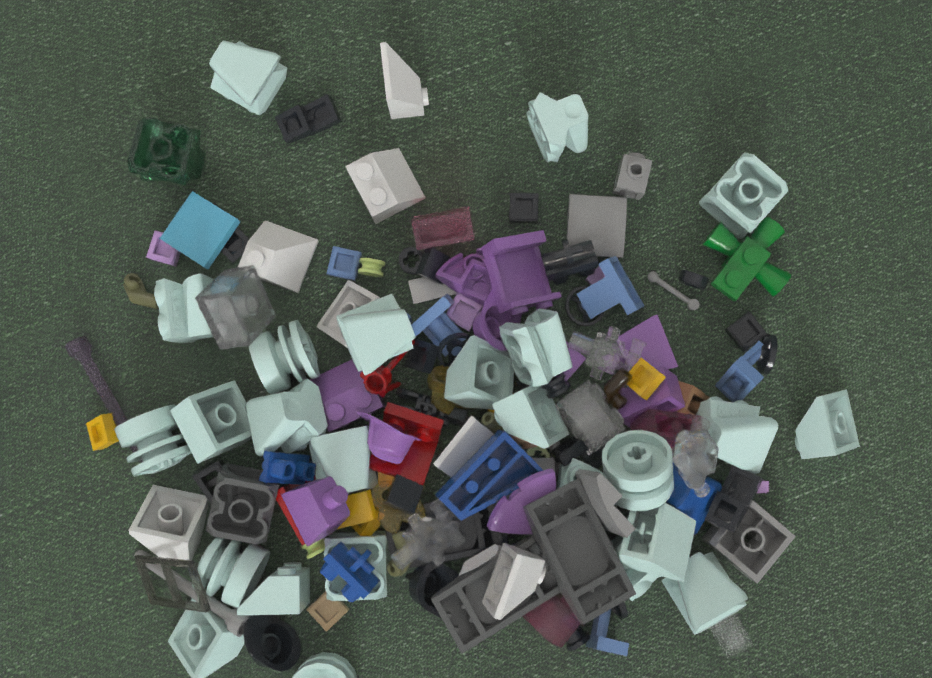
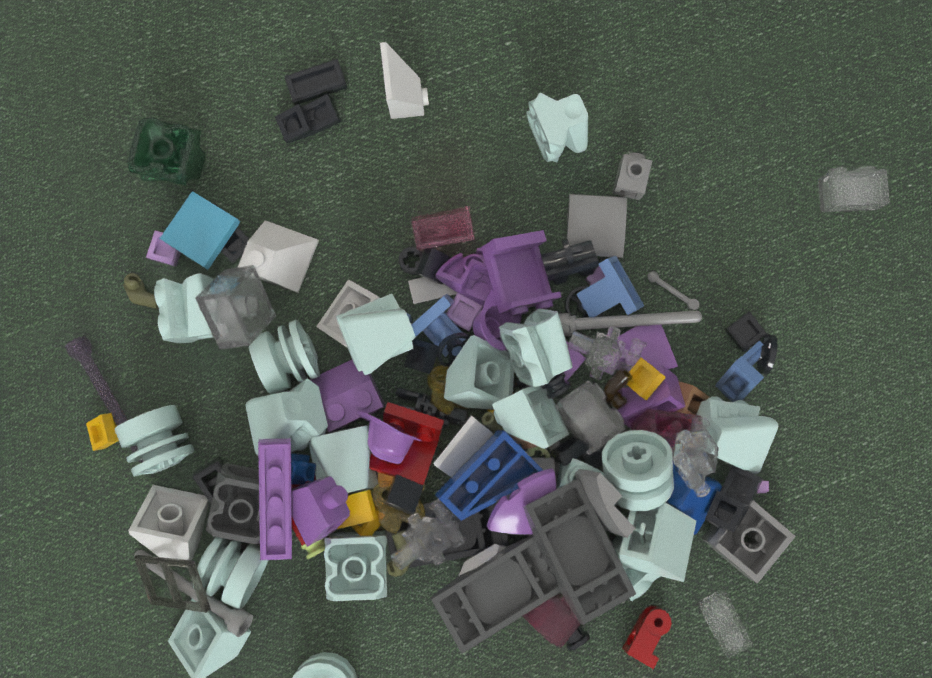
light aqua brick [170,380,252,464] -> none
light aqua piece [209,41,287,115] -> none
light aqua slope [237,562,310,615] -> none
black piece [243,615,301,672] -> none
tan tile [306,591,349,632] -> none
blue hips [320,541,380,602] -> none
medium blue tile [327,246,362,281] -> none
white slope [345,148,425,224] -> none
yellowish green bush [358,258,385,277] -> none
red plant [360,339,415,397] -> none
black piece [405,560,459,618] -> none
white slope [482,543,546,620] -> none
black tile [509,192,539,224] -> none
medium blue piece [586,602,629,656] -> none
light aqua piece [662,552,748,635] -> none
black tile [678,270,709,290] -> none
light aqua piece [699,152,788,239] -> none
green brick [702,217,792,302] -> none
light aqua slope [795,389,860,459] -> none
none -> medium lavender tile [258,438,292,560]
none -> black tile [284,59,347,105]
none -> light grey piece [558,311,702,336]
none -> red leg [622,605,672,669]
none -> clear brick [818,166,890,212]

